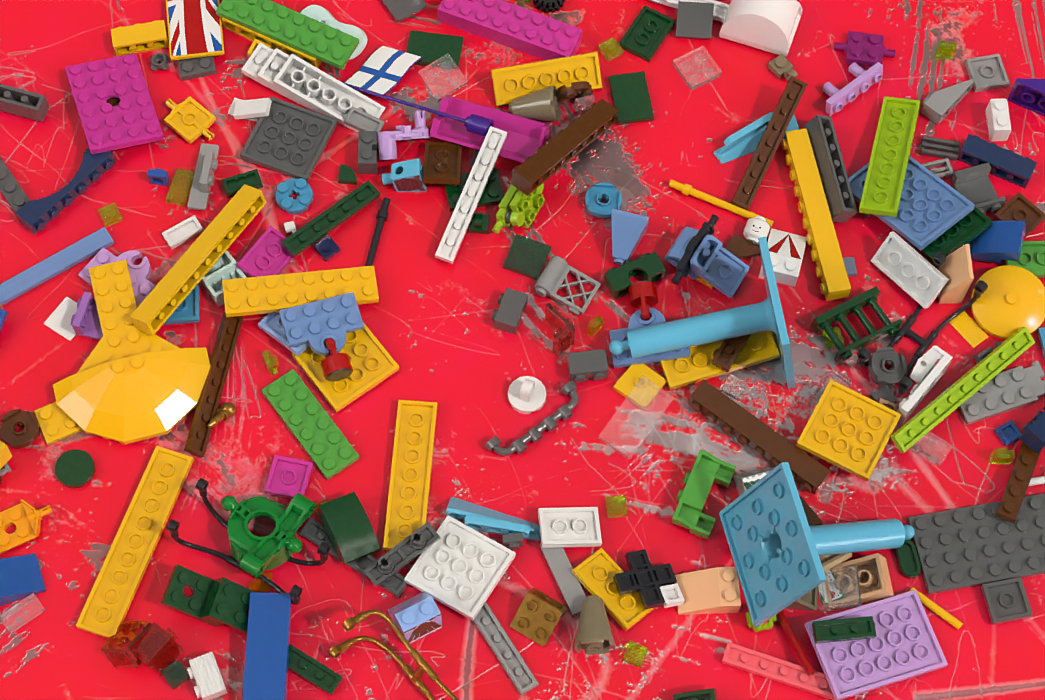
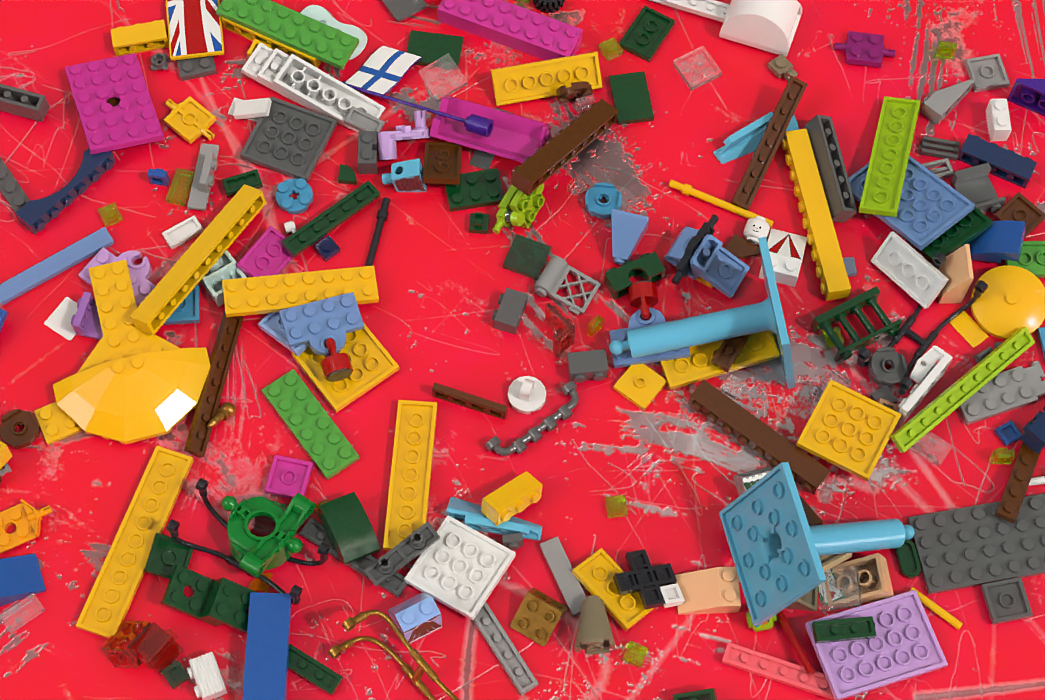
dark green tile [55,449,95,488] -> none
plate [261,349,279,376] -> none
white plate [435,126,507,264] -> none
dark tan cone [509,85,560,122] -> none
white plate [538,507,602,548] -> none
clear tile [598,376,674,460] -> none
bright green bracket [671,450,736,539] -> none
dark grey tile [676,1,714,40] -> none
lavender plate [822,62,883,116] -> none
none -> dark green plate [144,533,193,580]
none -> reddish brown tile [432,382,508,420]
none -> yellow brick [481,471,543,526]

